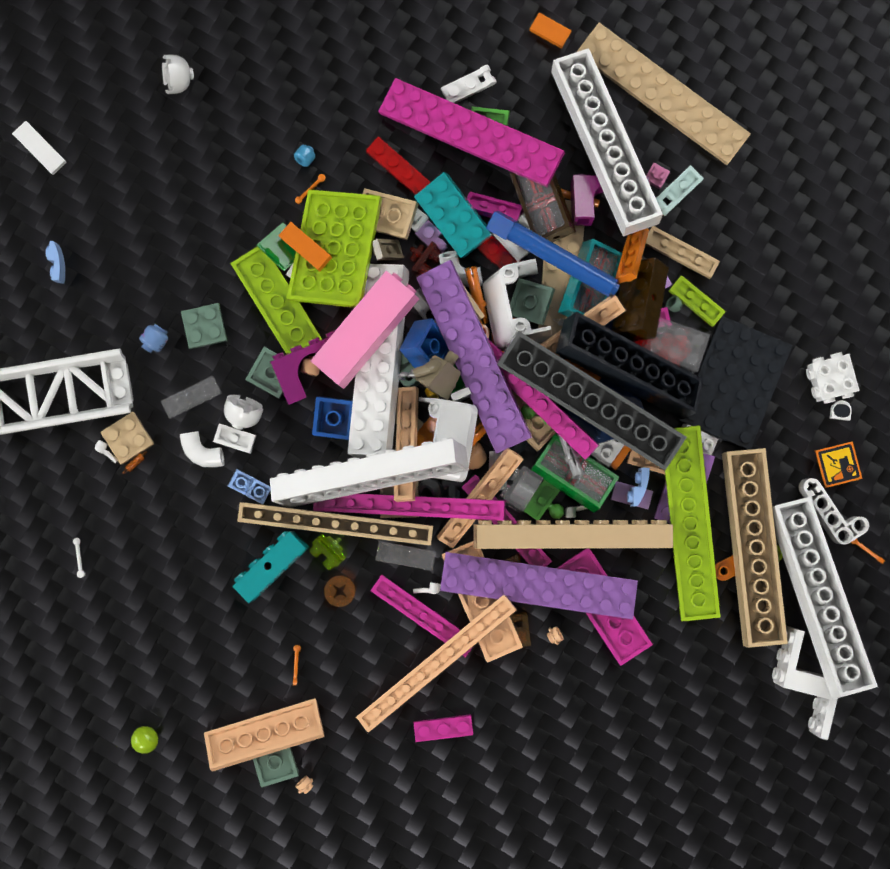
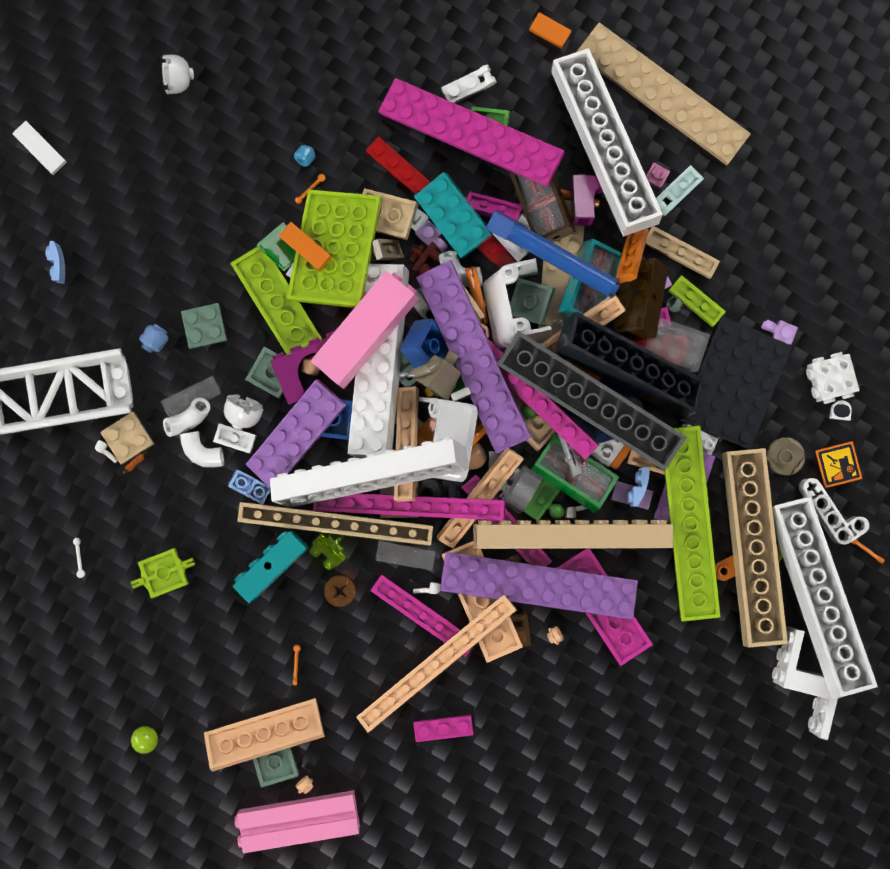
none -> lime plate [131,548,195,598]
none -> white cylinder [163,398,210,437]
none -> bright pink brick [235,790,360,853]
none -> medium lavender plate [246,379,346,489]
none -> lavender plate [761,320,798,345]
none -> dark tan tile [766,438,805,475]

